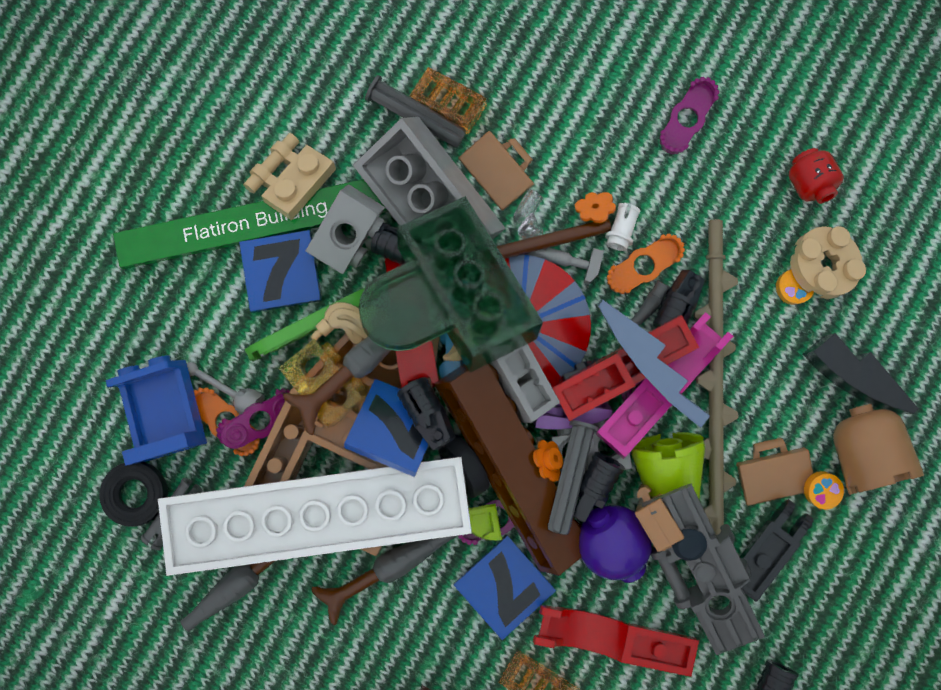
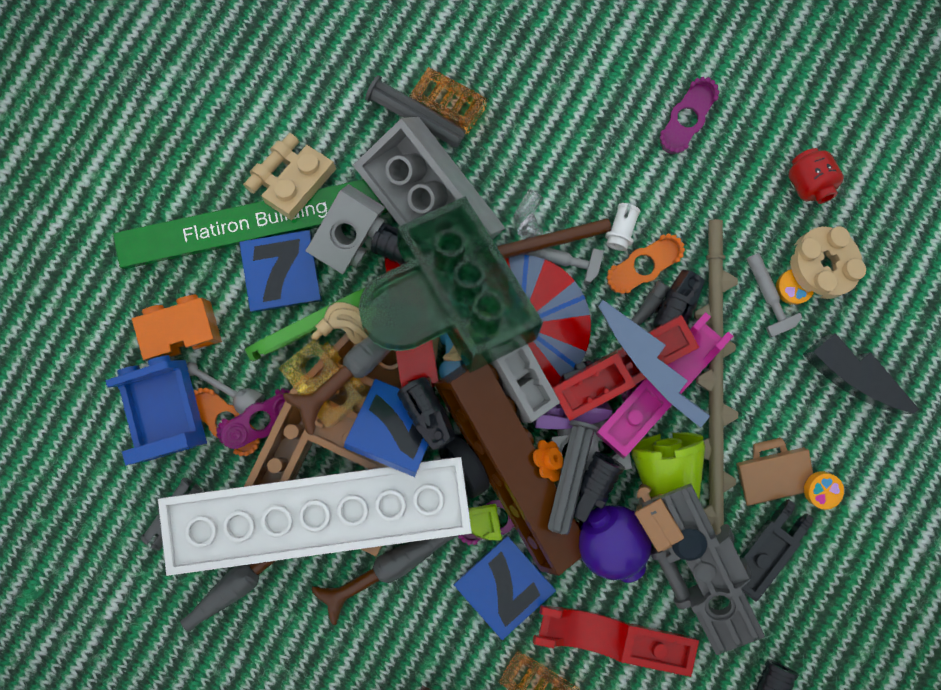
black tyre [99,462,168,527] -> none
medium nougat piece [458,131,534,211] -> none
orange plant [575,192,616,223] -> none
medium nougat cylinder [833,404,925,495] -> none
none -> orange brick [131,294,222,361]
none -> light grey piece [746,253,802,338]

